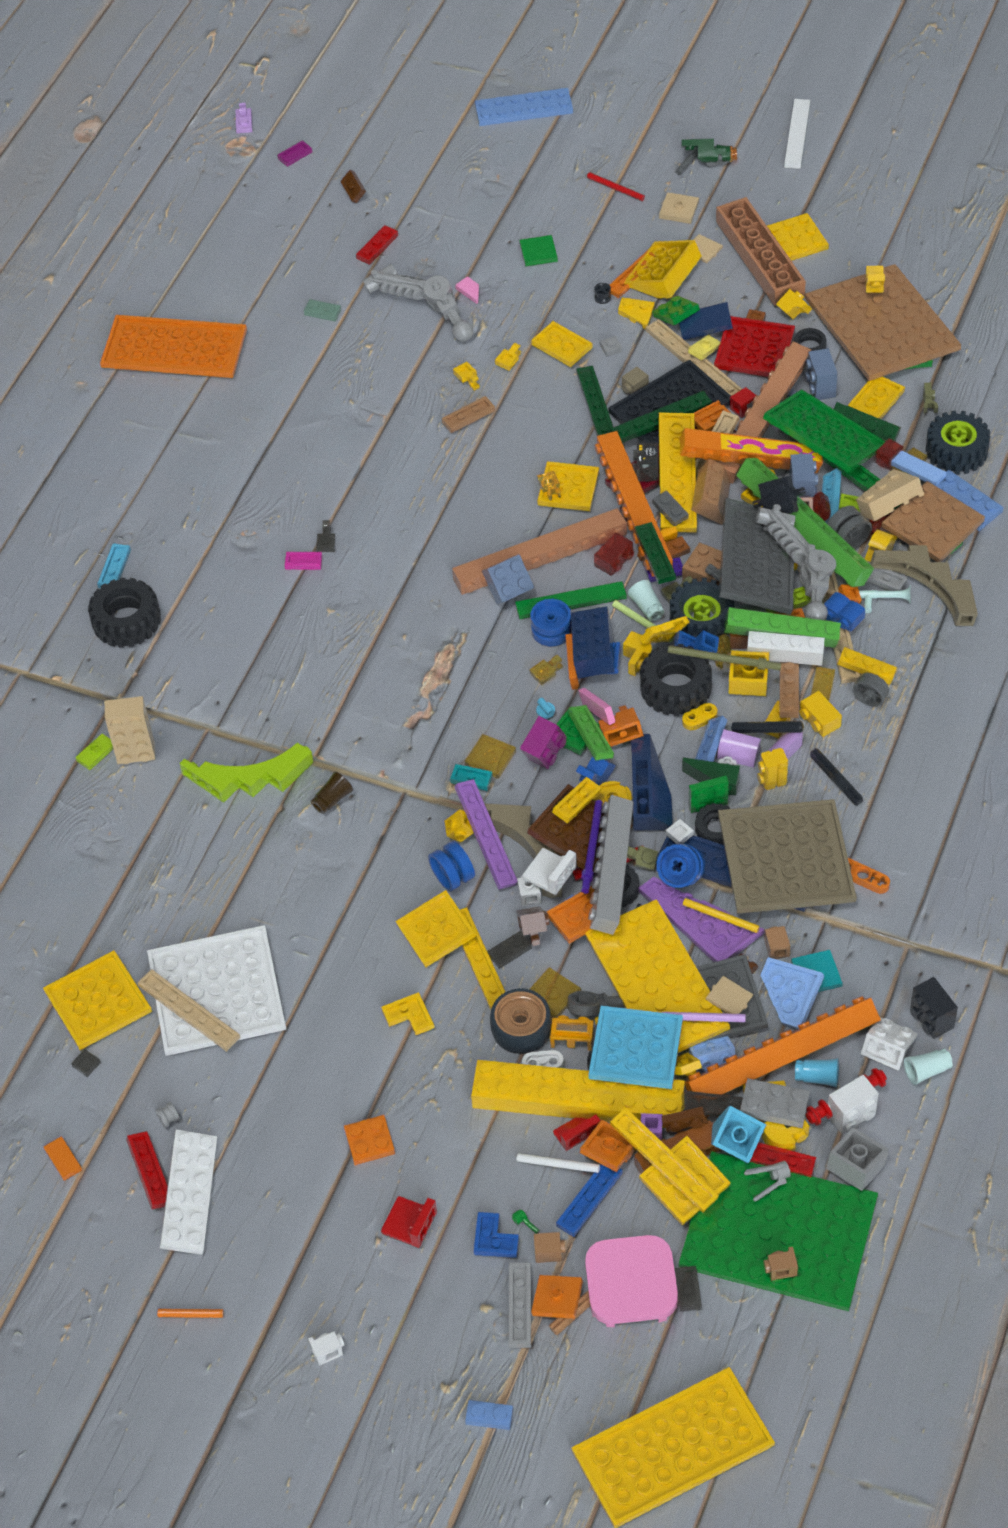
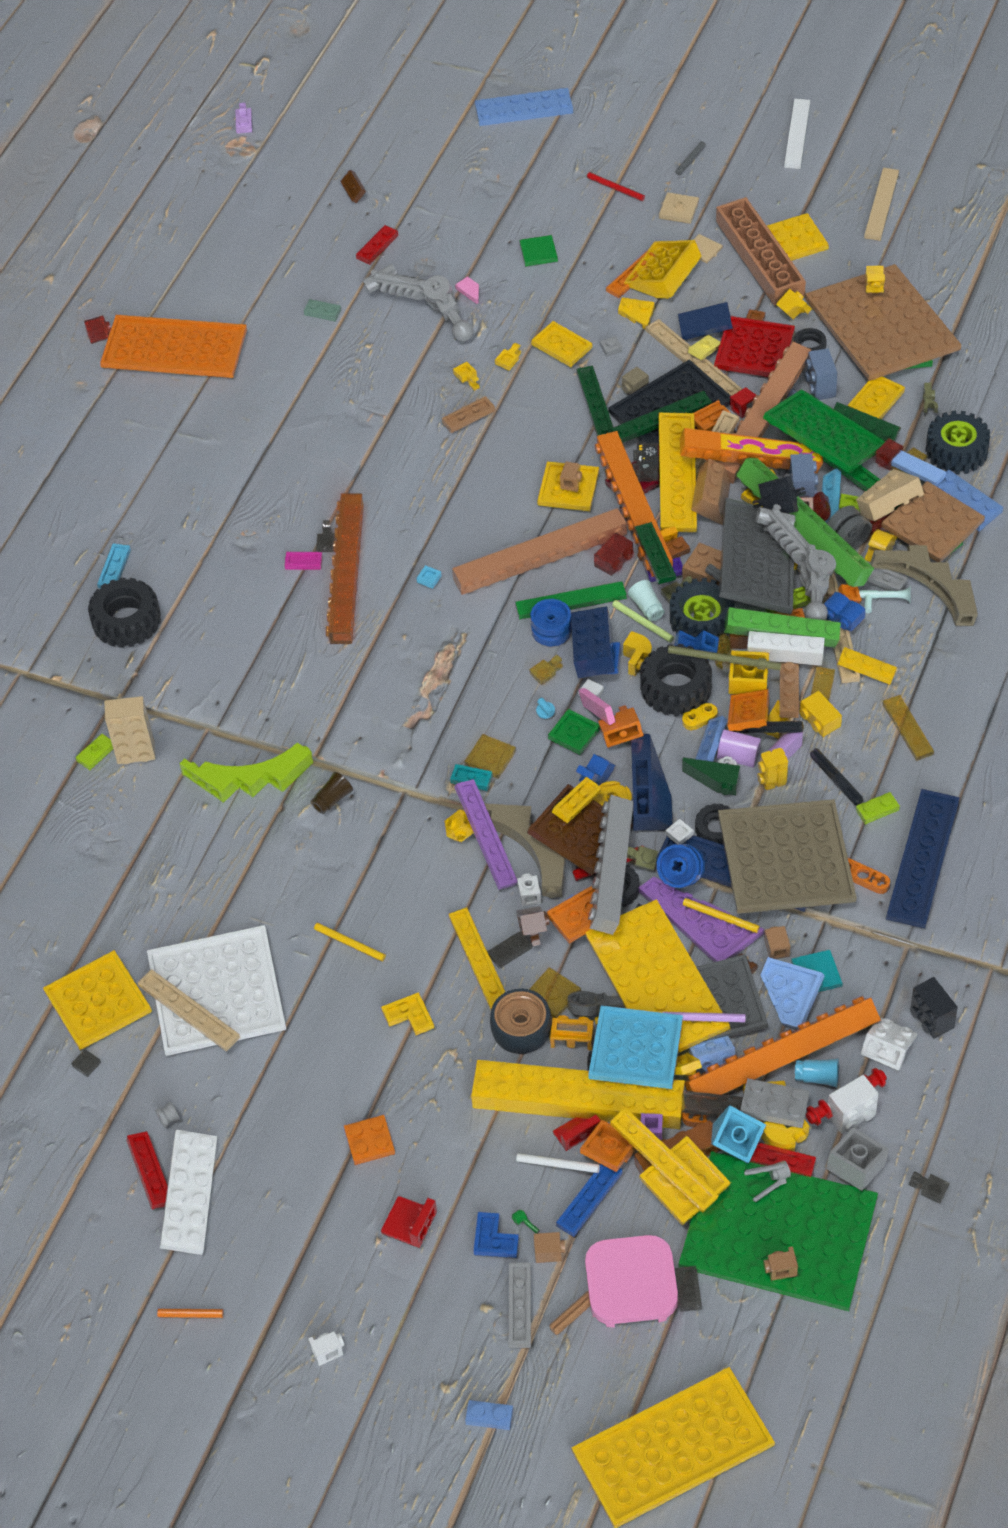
orange tile [43,1136,82,1181] -> none
magenta tile [277,140,313,167] -> none
yellow plate [395,890,477,968] -> none
blue wheel [428,841,475,892] -> none
sand blue brick [482,554,534,604] -> none
magenta brick [520,716,567,769] -> none
white bracket [522,848,577,895] -> none
white plate [522,1050,564,1068] -> none
orange plate [531,1275,583,1319] -> none
clear yellow plate [537,471,561,501] -> none
orange tile [566,634,579,690] -> none
bright green tile [568,705,614,761] -> none
dark purple bar [581,800,603,894] -> none
black wheel [594,283,611,304] -> none
yellow wing [640,616,690,644] -> none
green plate [652,296,700,325] -> none
dark grey plate [652,490,689,526] -> none
reddish brown plate [662,1106,708,1132] -> none
dark green plate [681,138,737,167] -> none
green plate [689,776,729,814] -> none
tan piece [706,976,753,1014] -> none
dark grey wheel [852,673,889,707] -> none
light aqua plant [904,1049,953,1085] -> none
none -> clear red brick [84,315,111,344]
none -> yellow bar [314,922,386,962]
none -> clear orange brick [326,493,364,644]
none -> medium azure plate [417,565,442,589]
none -> medium nougat brick [560,461,582,492]
none -> white tile [578,679,604,697]
none -> orange plate [727,689,770,731]
none -> lime plate [856,792,900,825]
none -> tan tile [864,168,899,241]
none -> clear yellow tile [883,695,934,761]
none -> dark blue plate [886,789,960,929]
none -> clear smoke plate [909,1171,950,1204]

